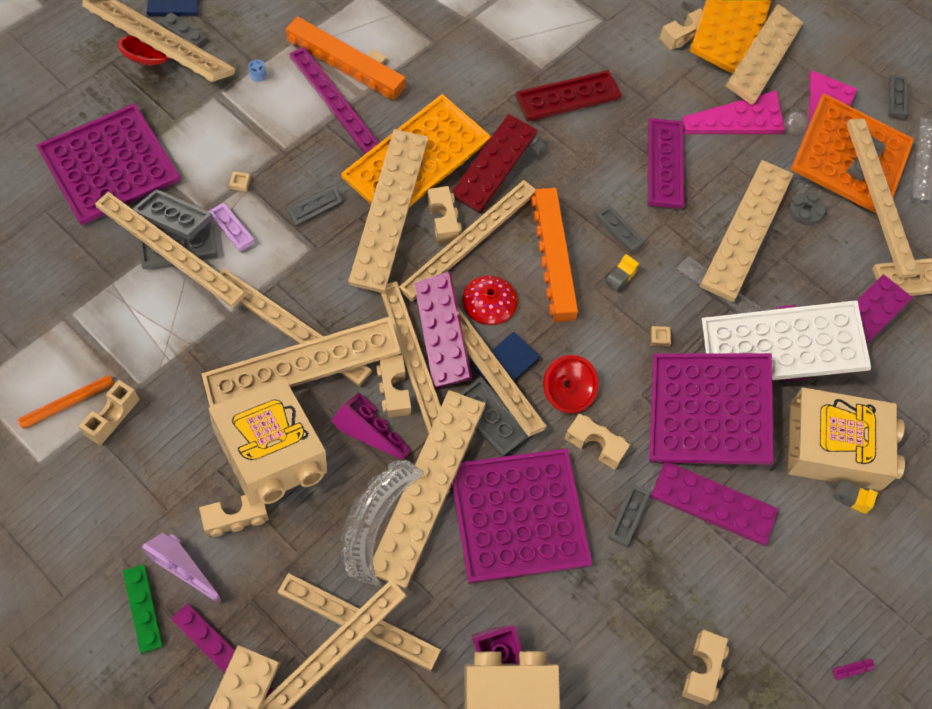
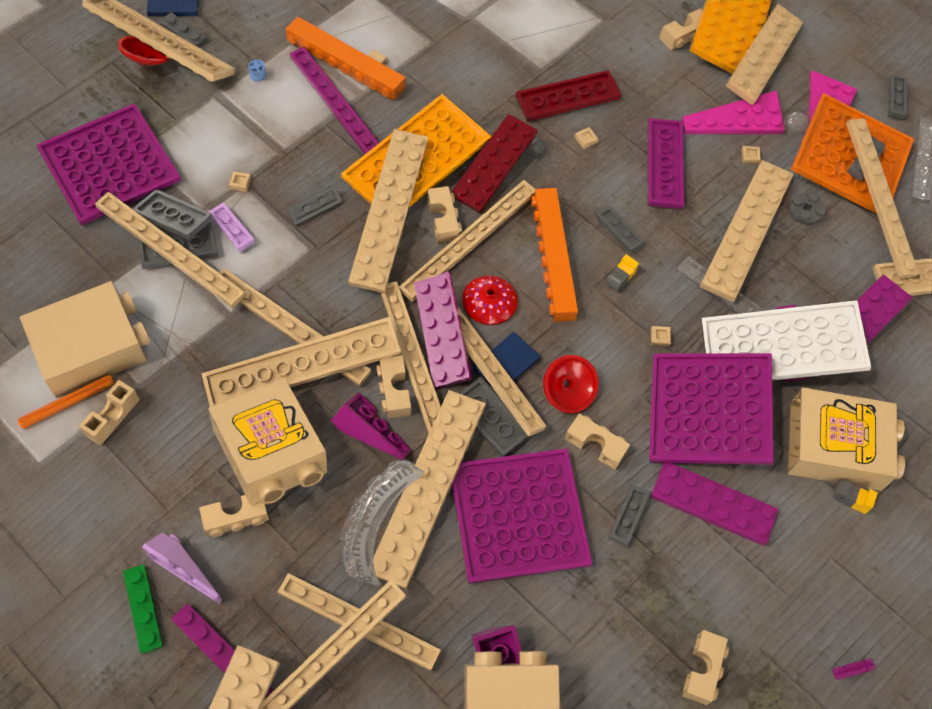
none -> tan brick [20,281,151,398]
none -> tan tile [575,127,599,149]
none -> tan tile [741,146,761,164]

